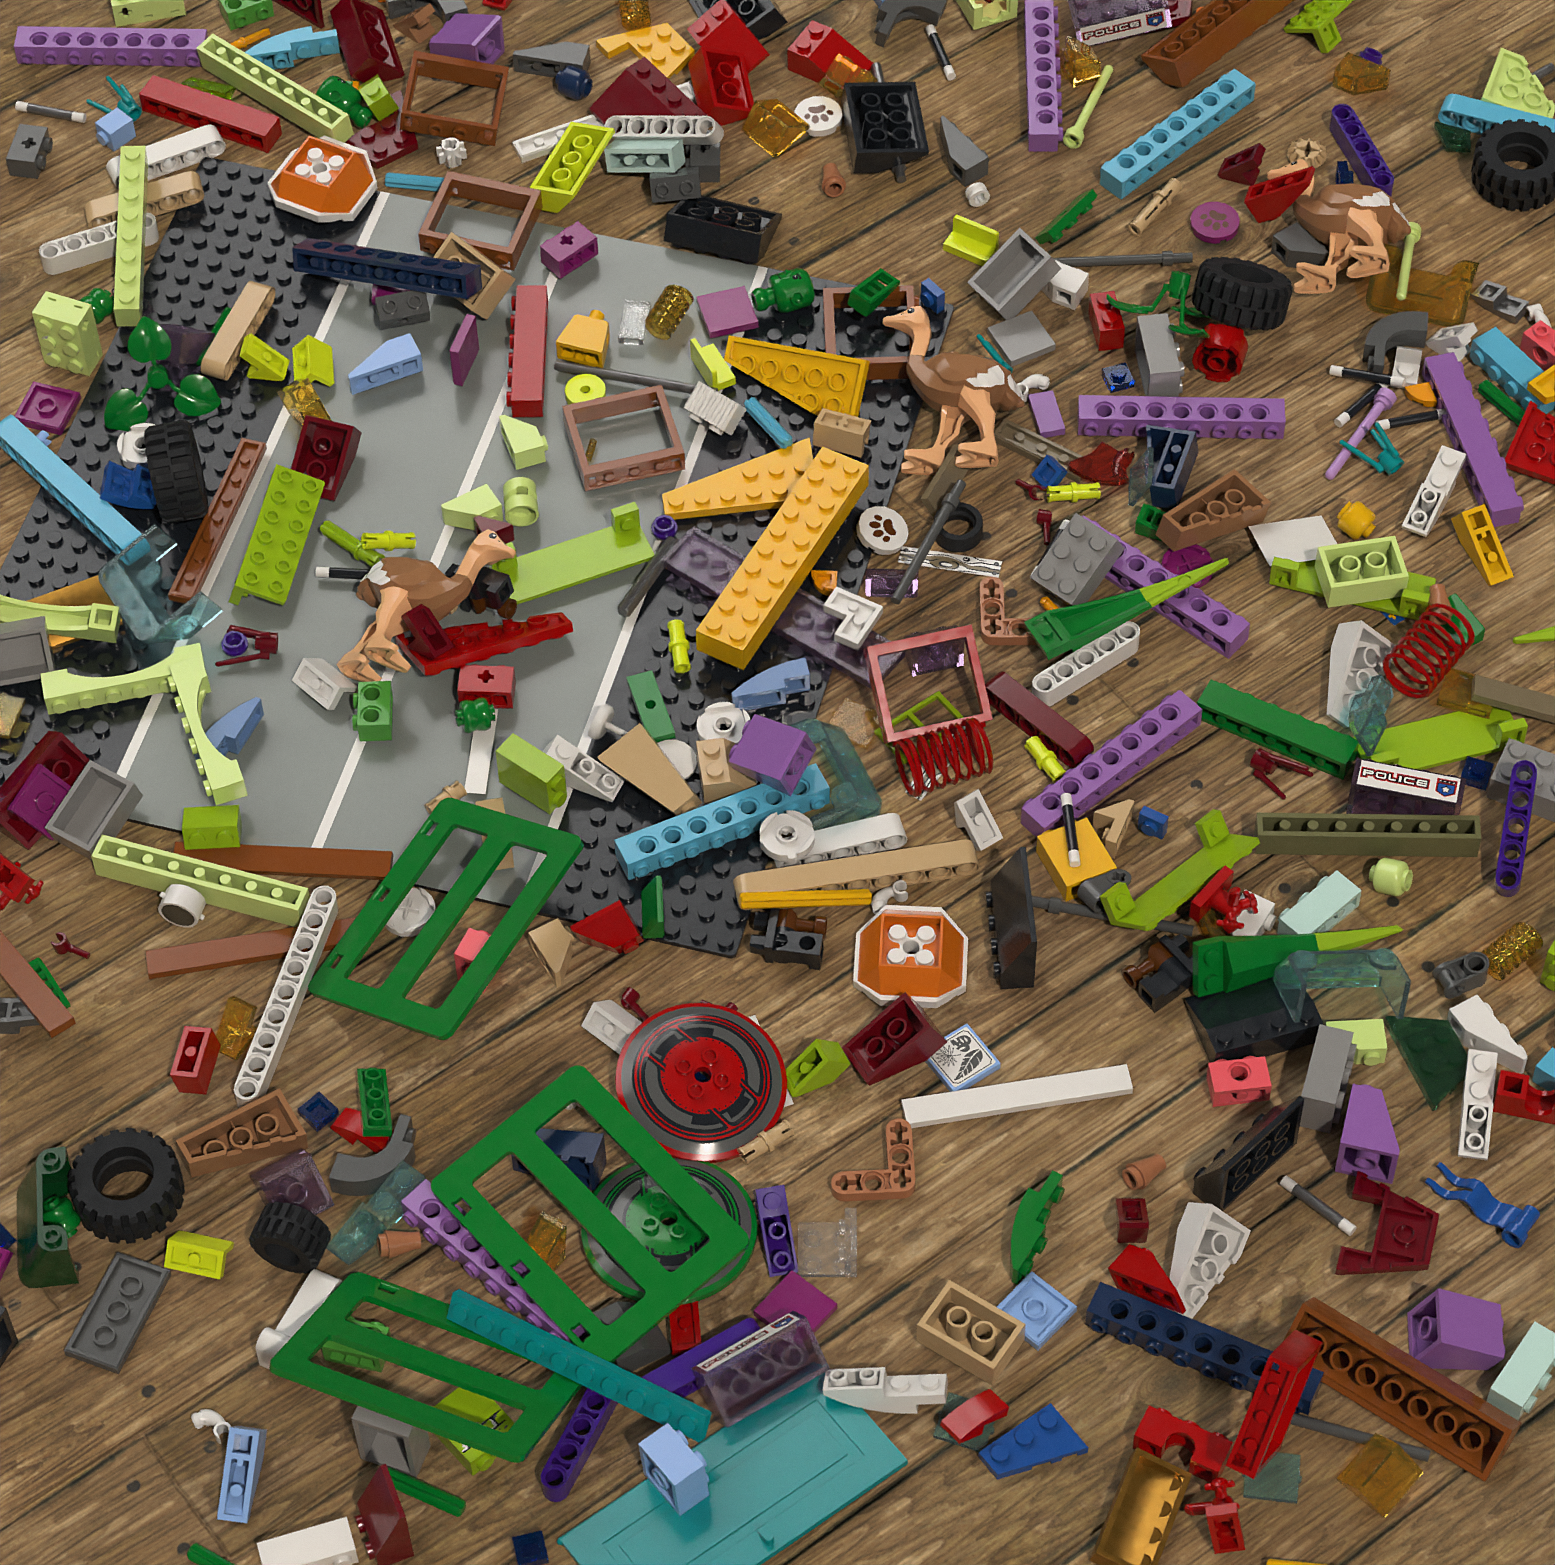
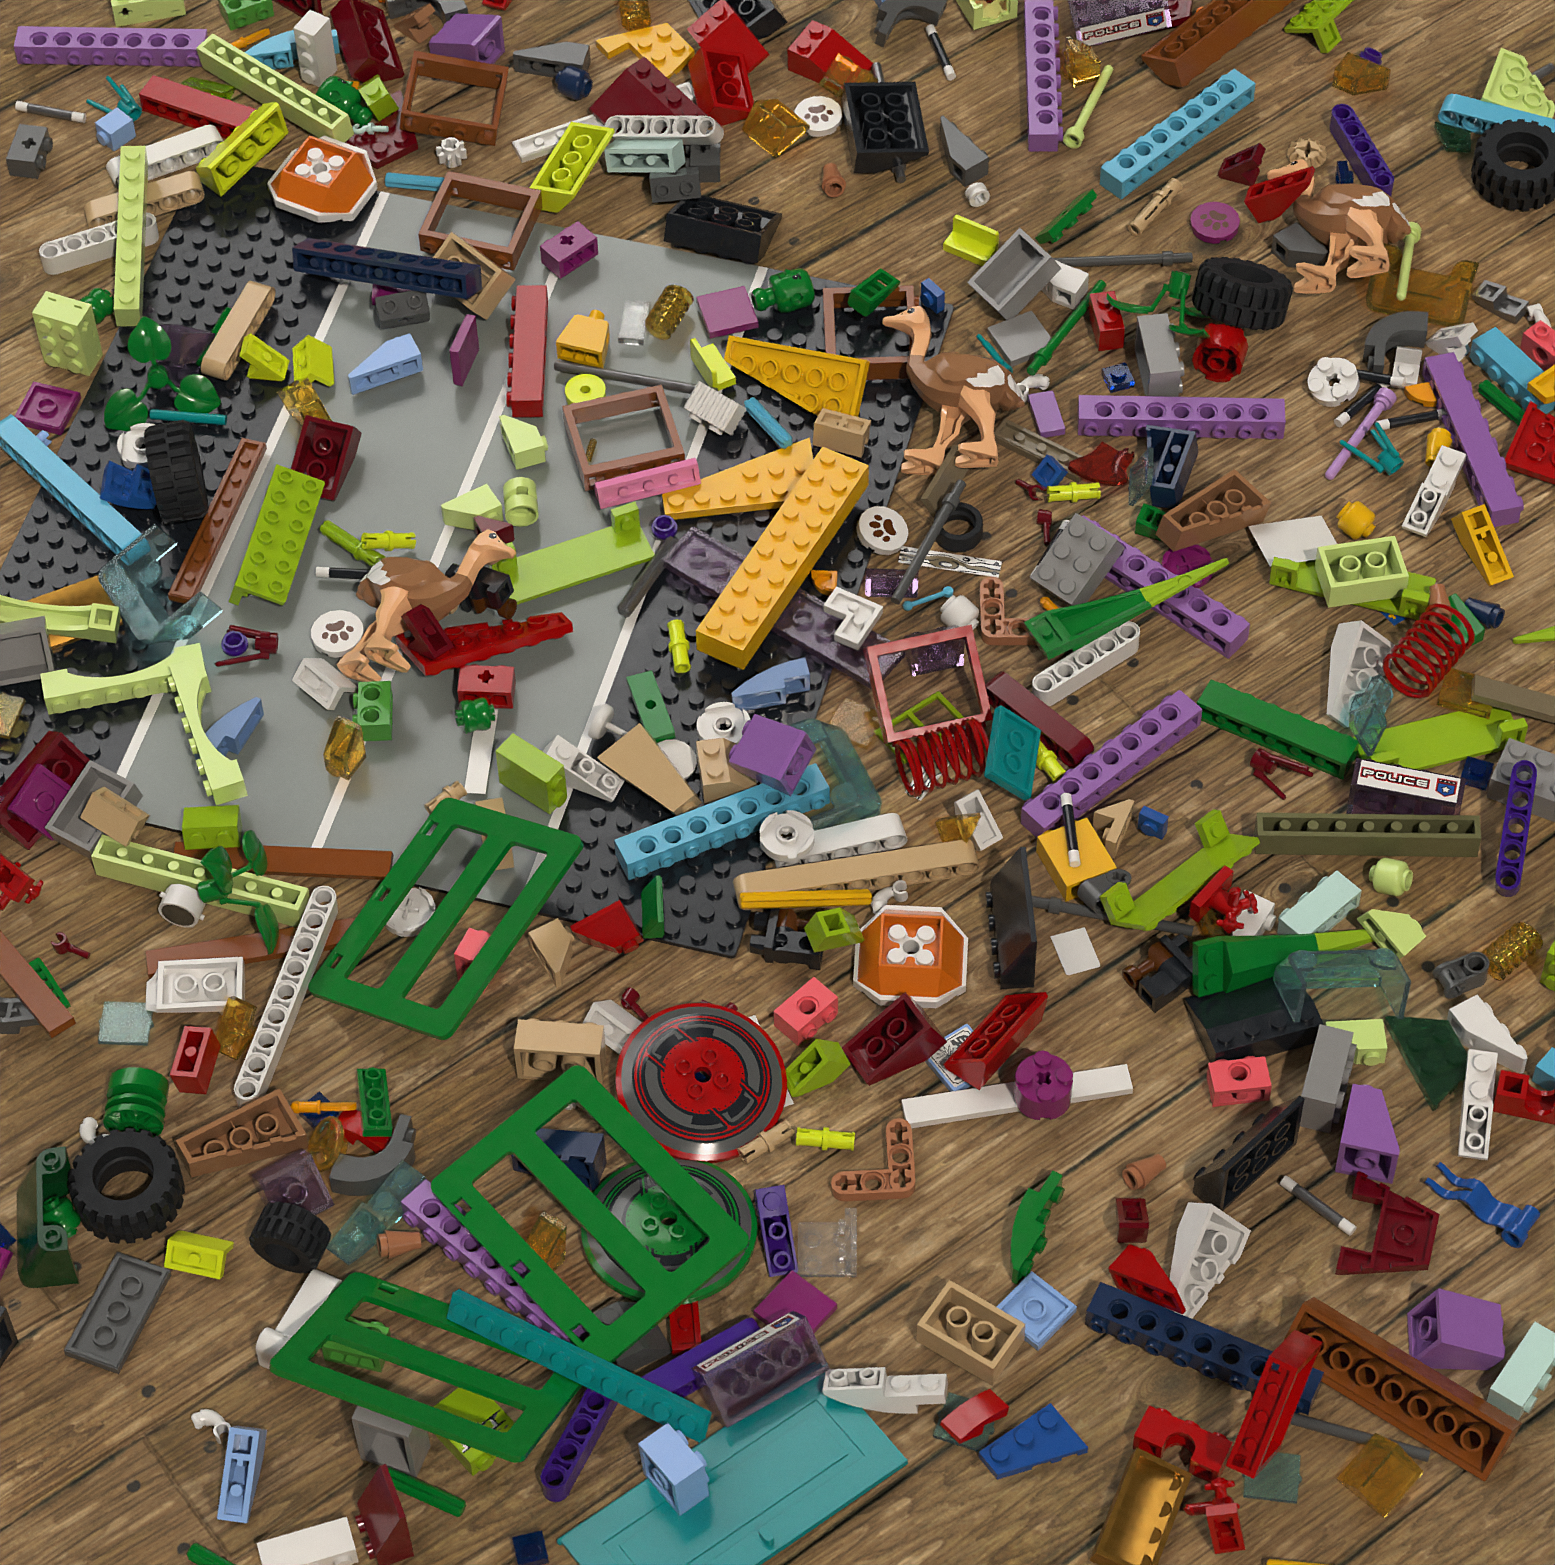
none -> white arm [79,1117,109,1145]
none -> tan hinge [80,787,150,847]
none -> clear light blue piece [98,1001,154,1046]
none -> green wheel [103,1067,169,1138]
none -> white slope [145,957,245,1017]
none -> teal bar [150,409,227,425]
none -> neon yellow slope [196,102,289,196]
none -> green plant [198,830,279,955]
none -> light orange piece [290,1100,357,1114]
none -> white brick [294,10,337,87]
none -> clear yellow piece [308,1116,348,1172]
none -> white tile [311,610,364,658]
none -> clear yellow slope [323,715,366,781]
none -> light aqua hand [352,122,389,135]
none -> tan brick [514,1018,607,1084]
none -> bright pink fence [593,458,701,509]
none -> coral brick [774,977,838,1046]
none -> neon yellow pin [796,1127,855,1151]
none -> lime slope [804,907,864,953]
none -> medium azure hinge [903,586,953,611]
none -> clear yellow slope [935,813,981,843]
none -> white head [940,595,979,630]
none -> red slope [943,992,1048,1090]
none -> teal tile [984,705,1041,801]
none -> magenta brick [1014,1050,1073,1120]
none -> green bar [1027,280,1107,376]
none -> white sticker [1050,927,1100,975]
none -> white plate [1308,357,1360,407]
none -> yellowish green slope [1357,909,1426,963]
none -> yellow cone [1425,428,1452,467]
none -> dark blue cone [1465,597,1505,629]

